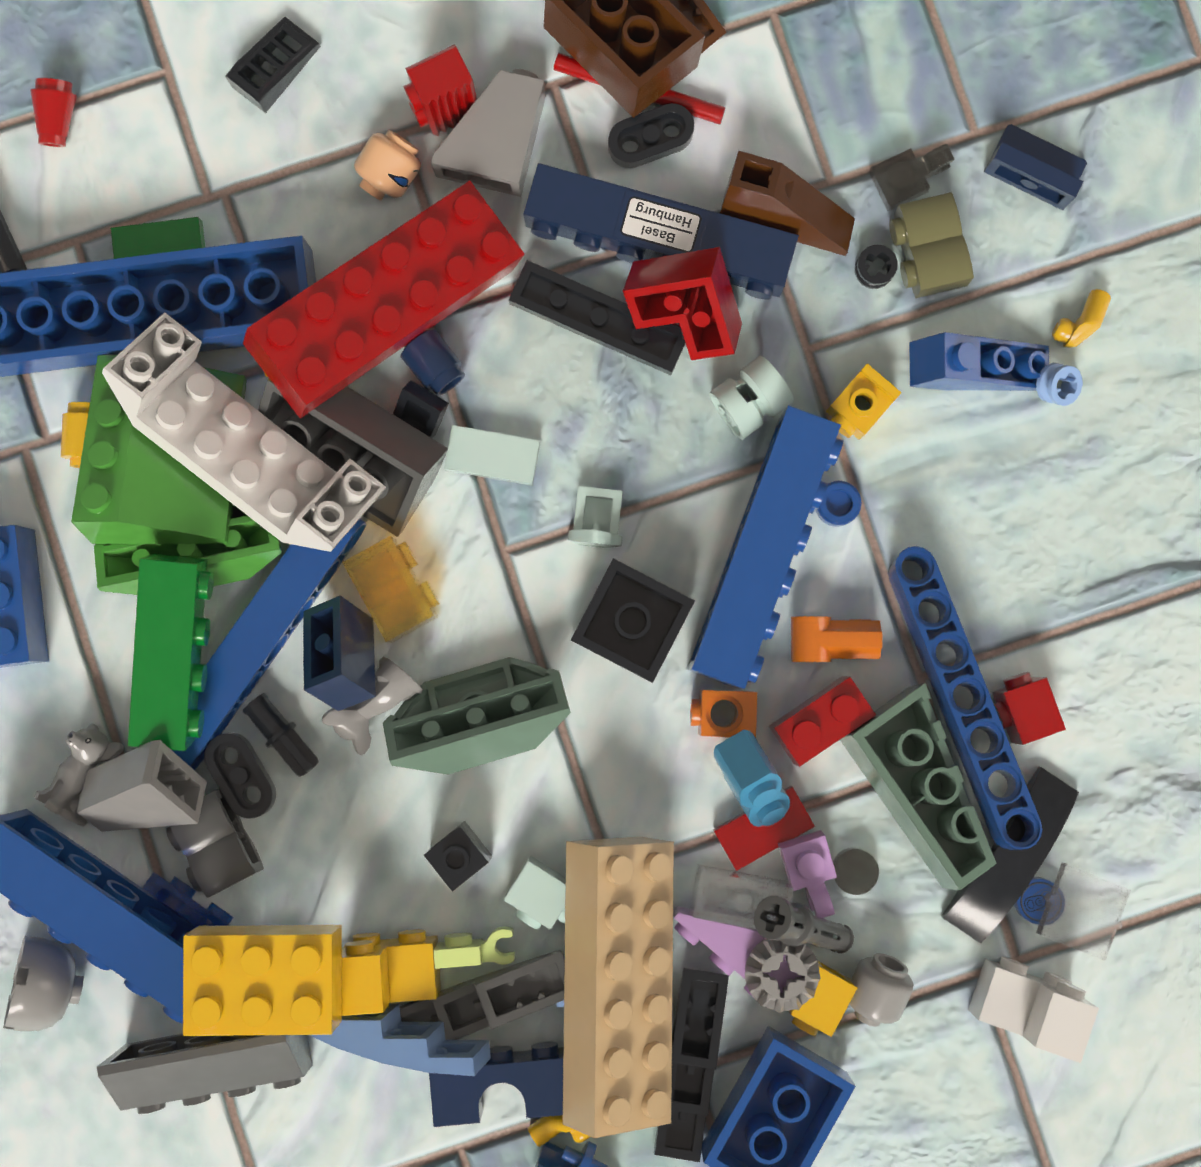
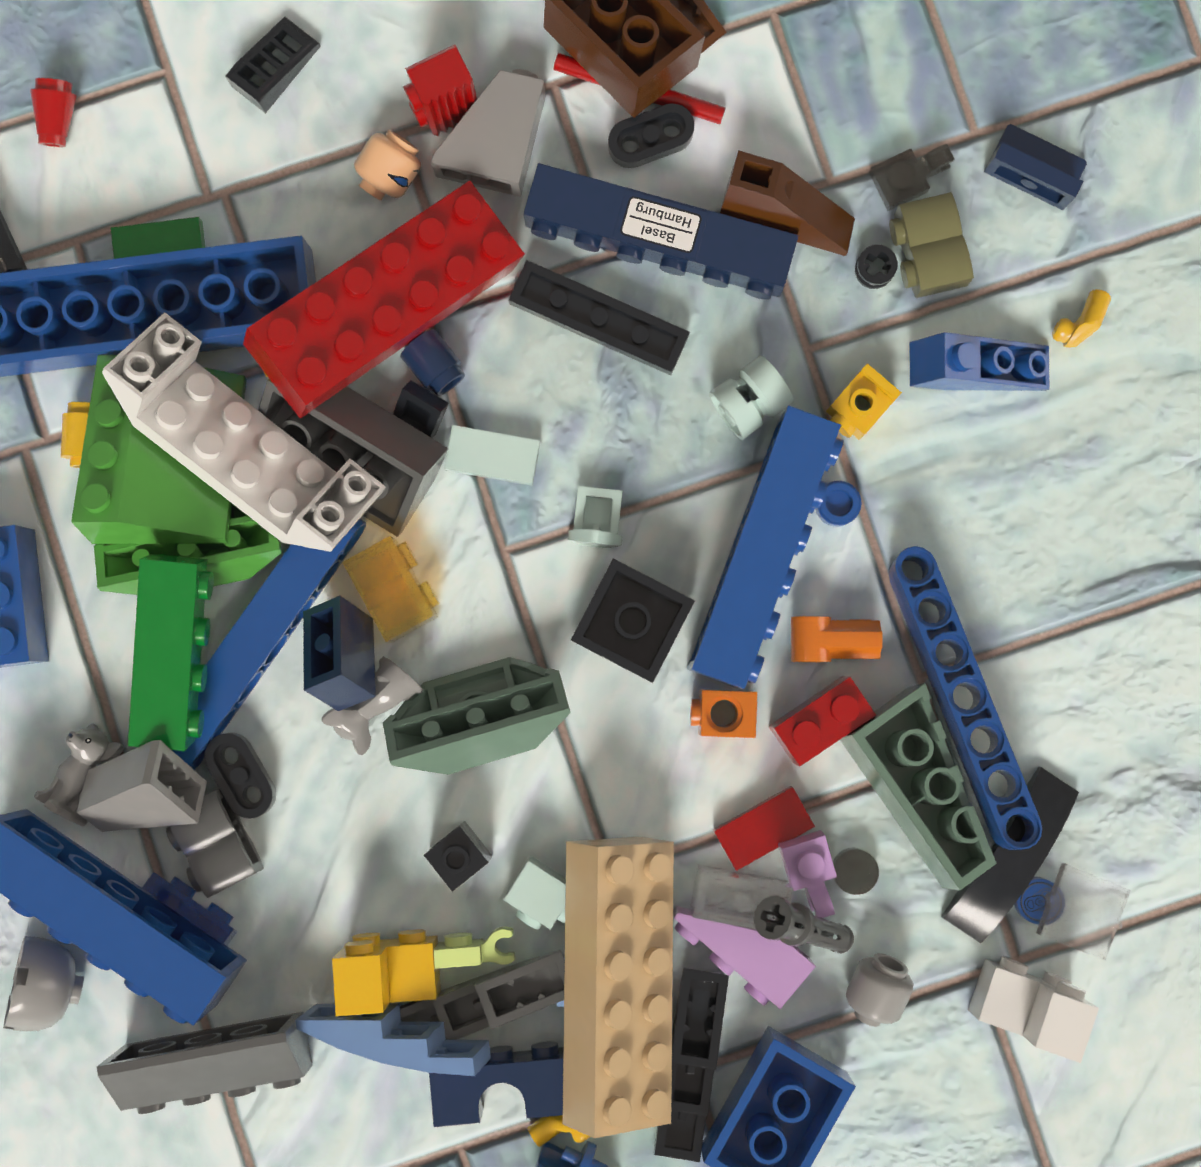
yellow brick [183,925,342,1036] -> none
black axle [242,693,319,777] -> none
red brick [623,247,742,360] -> none
dark azure brick [714,729,790,827] -> none
light grey gear [745,939,821,1013] -> none
yellow brick [789,961,858,1037] -> none
red brick [993,672,1066,745] -> none
light blue bush [1036,363,1083,406] -> none

